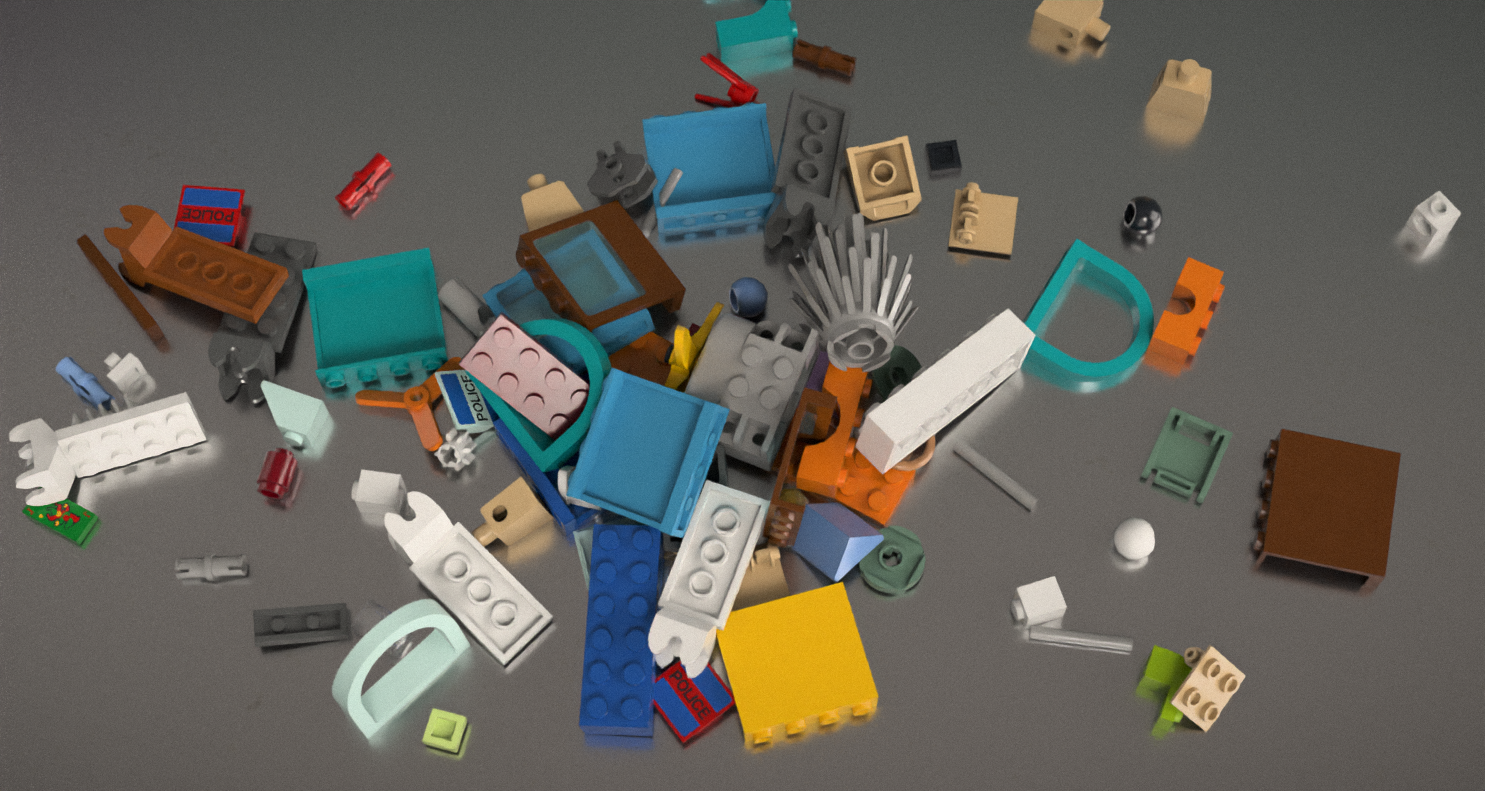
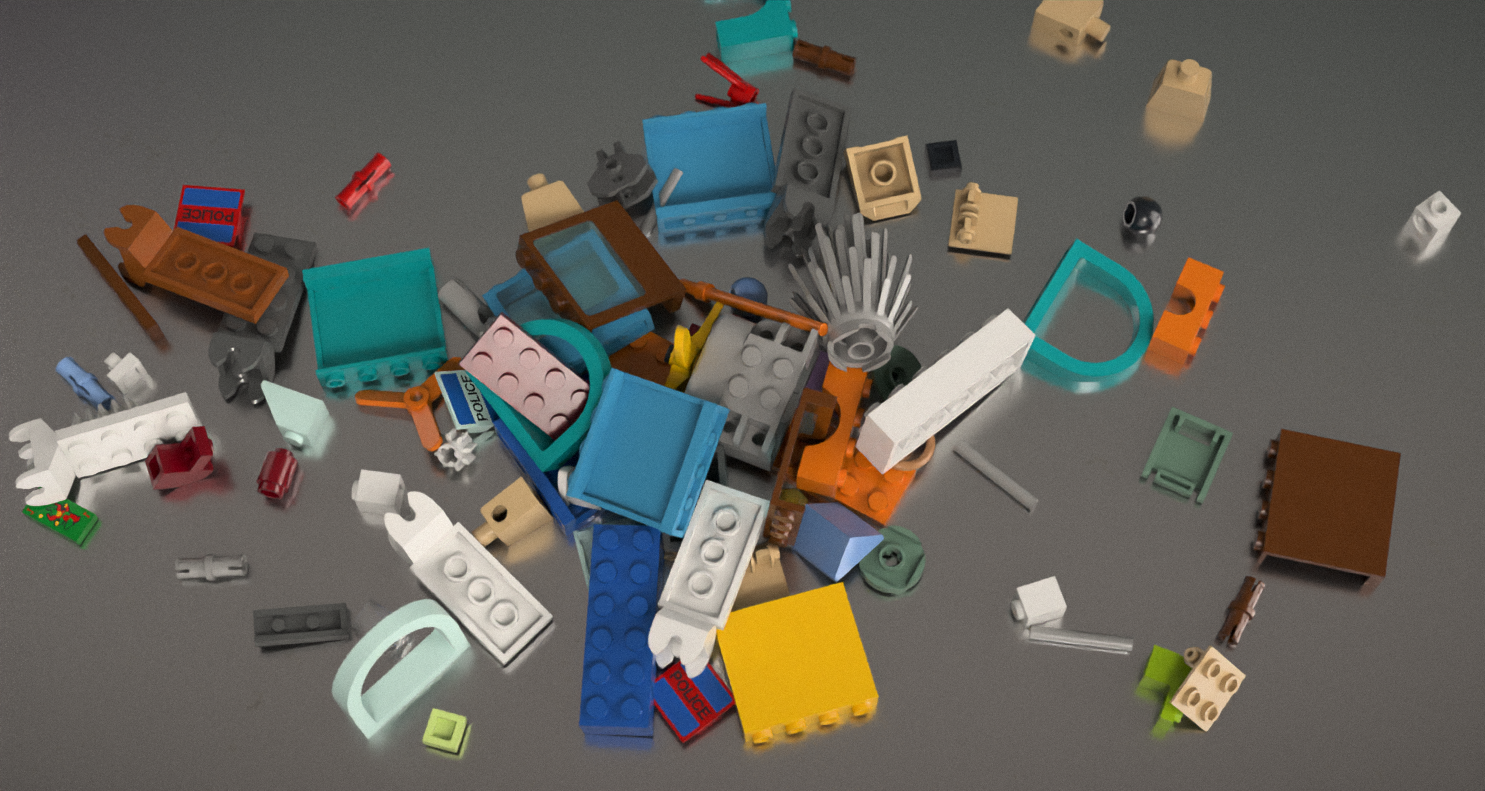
white piece [1114,517,1155,560] -> none
none -> dark red brick [145,426,214,490]
none -> orange bar [680,279,828,336]
none -> reddish brown pin [1218,576,1265,645]

